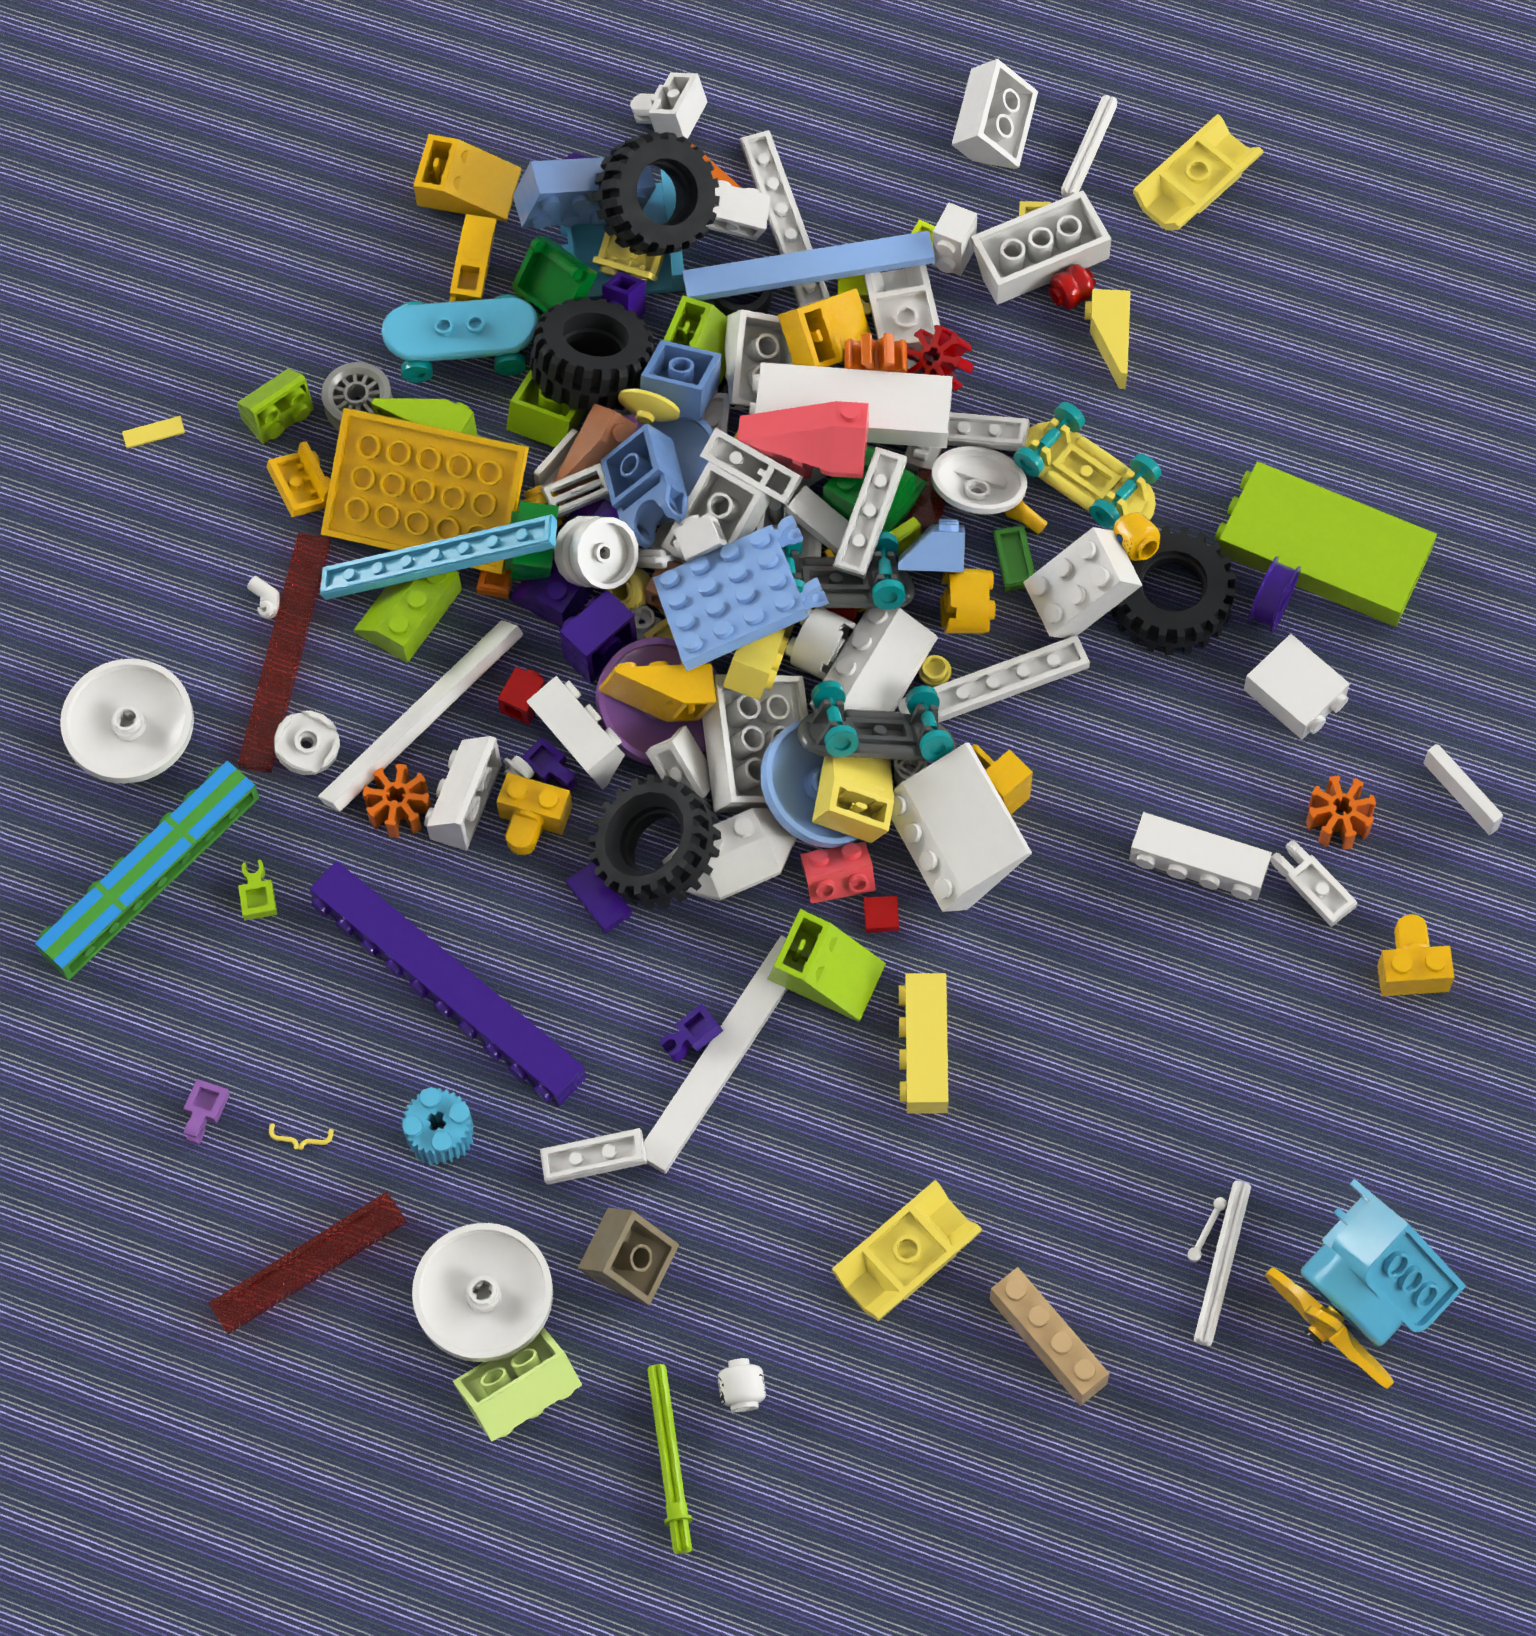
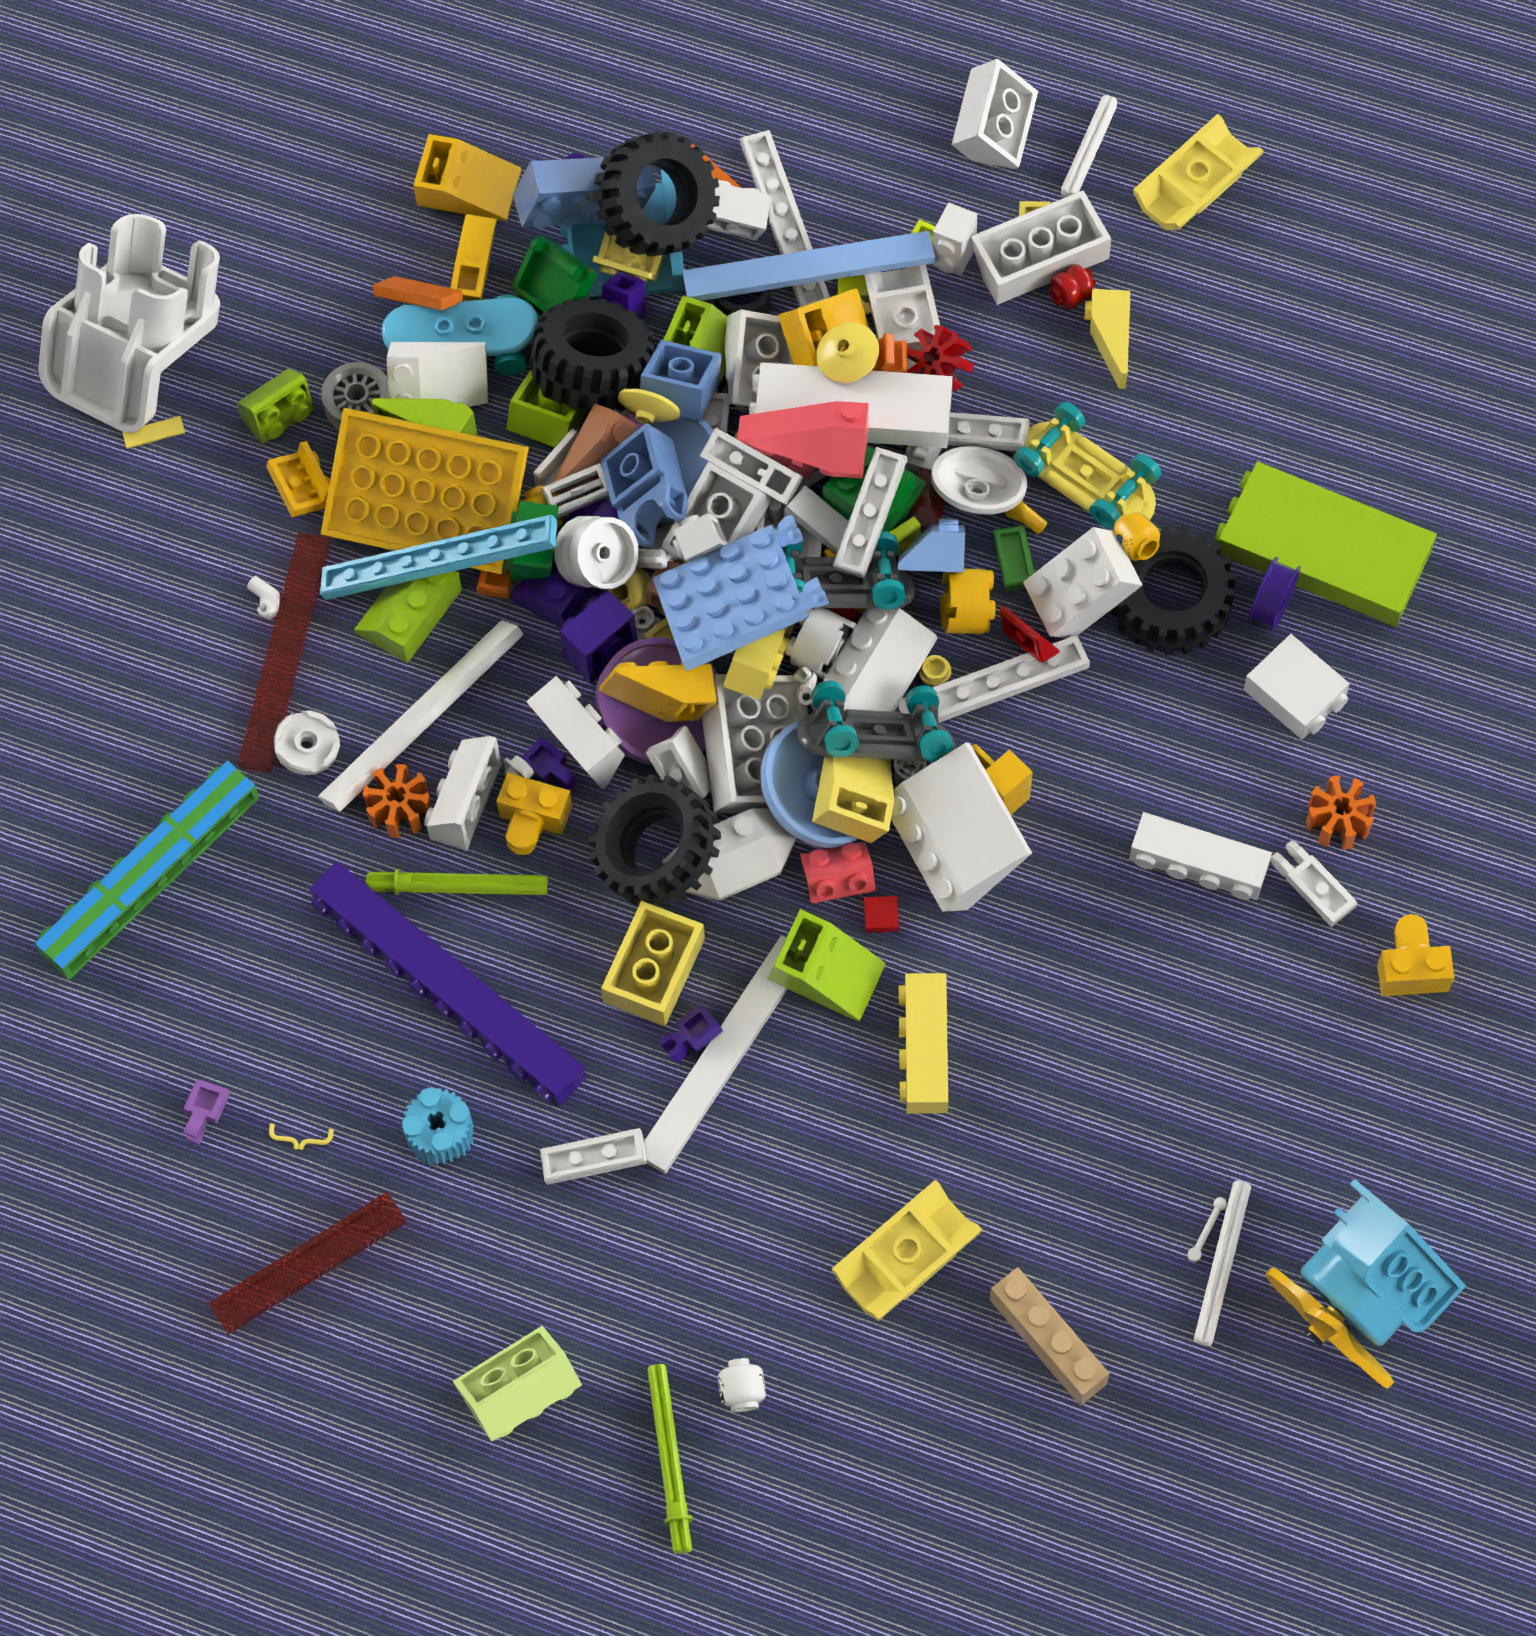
white dish [60,659,194,784] -> none
lime plate [238,860,278,921] -> none
white dish [412,1223,553,1362] -> none
red brick [497,667,546,725] -> none
dark purple tile [566,862,632,934] -> none
dark tan slope [578,1207,680,1306] -> none
white brick [630,73,707,139] -> none
white tile [1423,744,1503,836] -> none
none -> white piece [38,214,220,433]
none -> lime axle [365,869,548,896]
none -> orange tile [372,276,463,311]
none -> white slope [387,342,488,407]
none -> light yellow brick [601,901,705,1027]
none -> white arm [794,666,817,705]
none -> light yellow dish [816,322,879,383]
none -> red slope [1000,606,1060,663]

